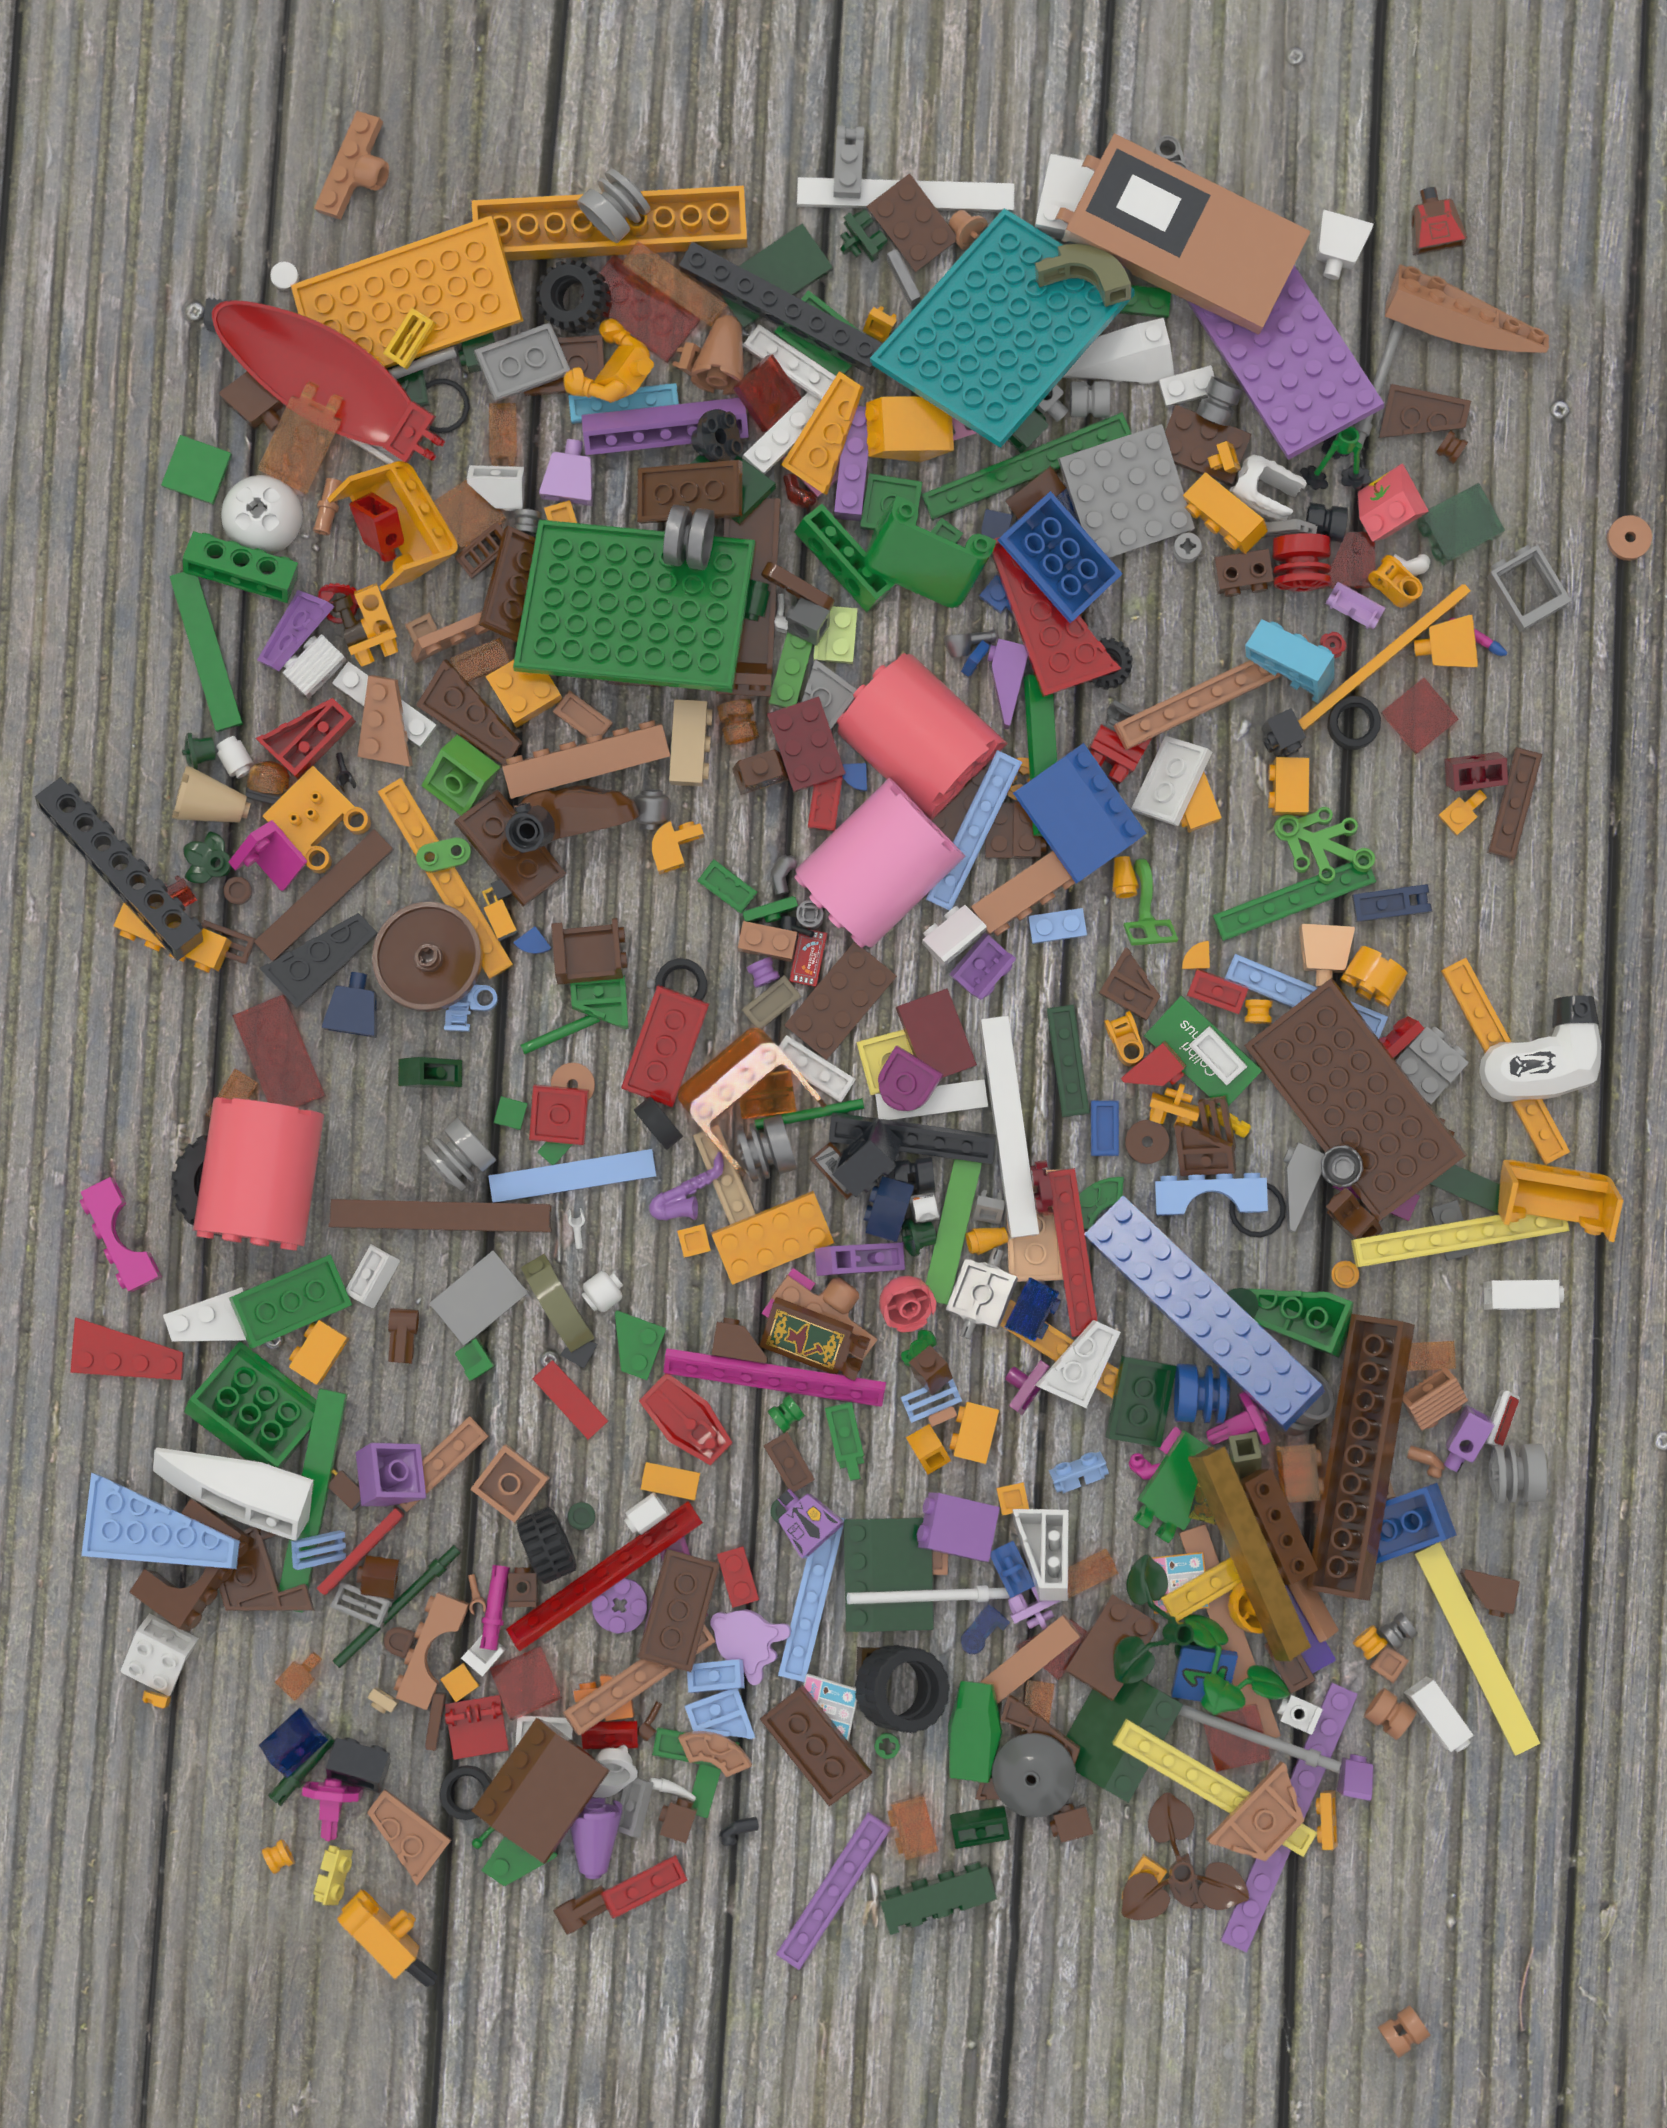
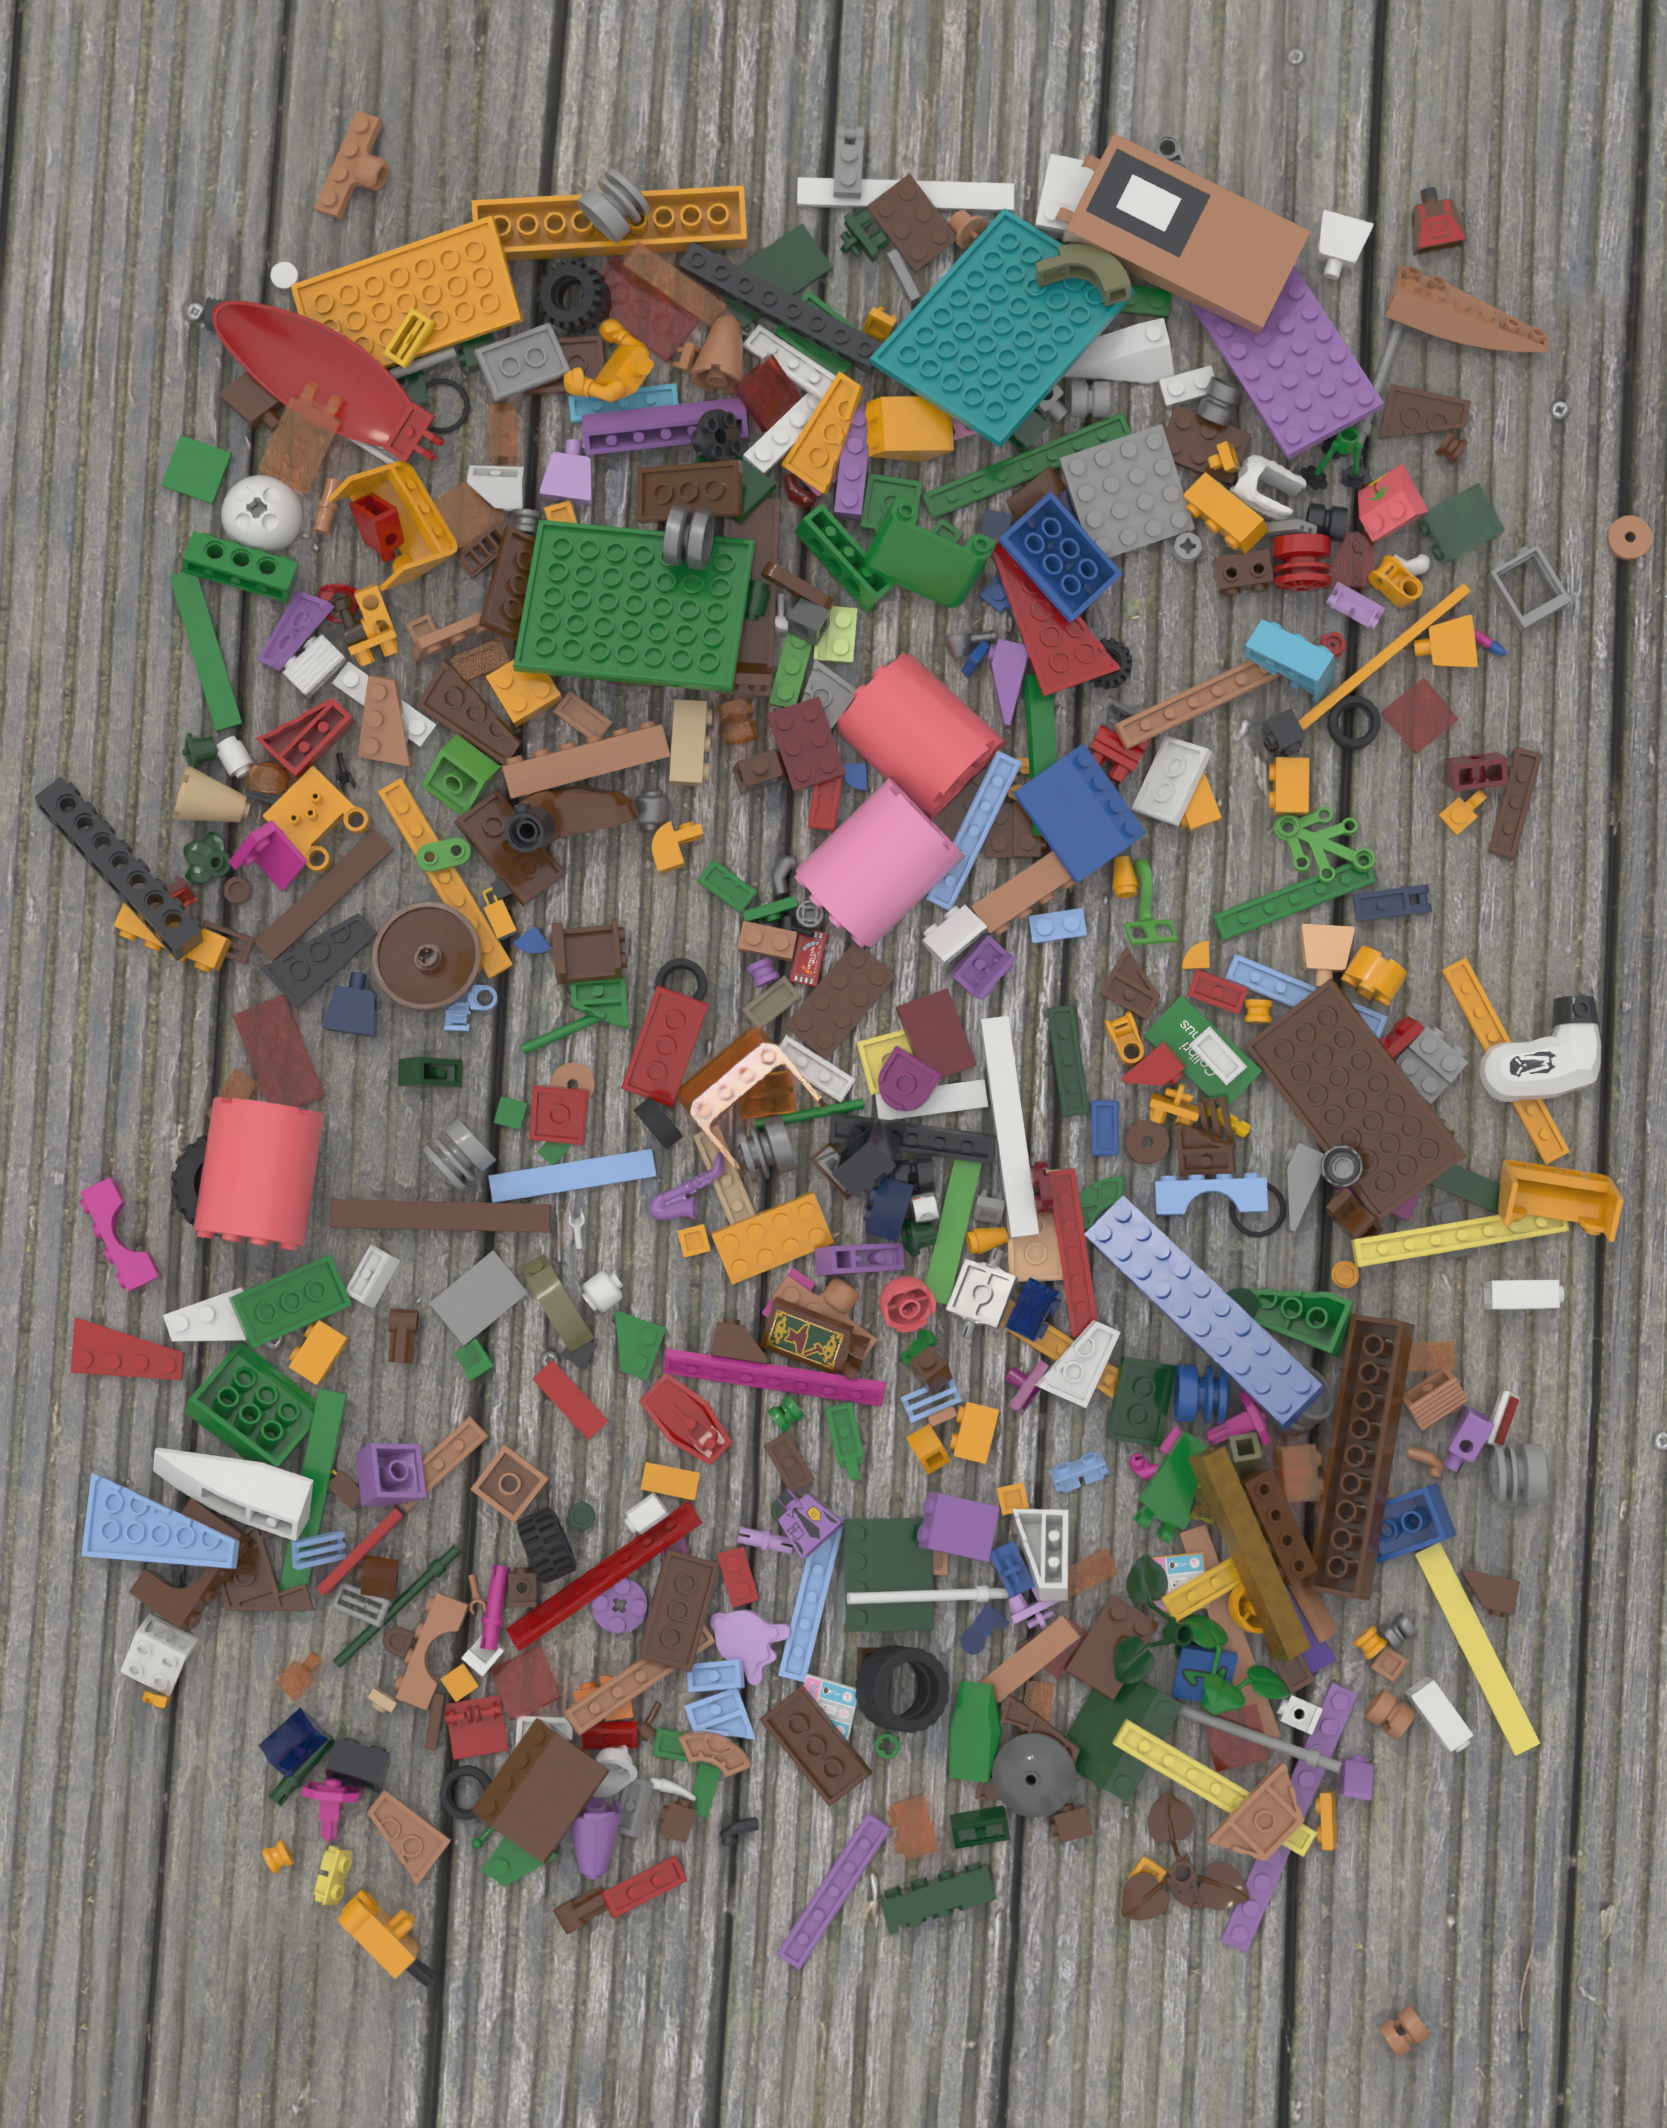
none -> lavender pin [737,1526,793,1555]

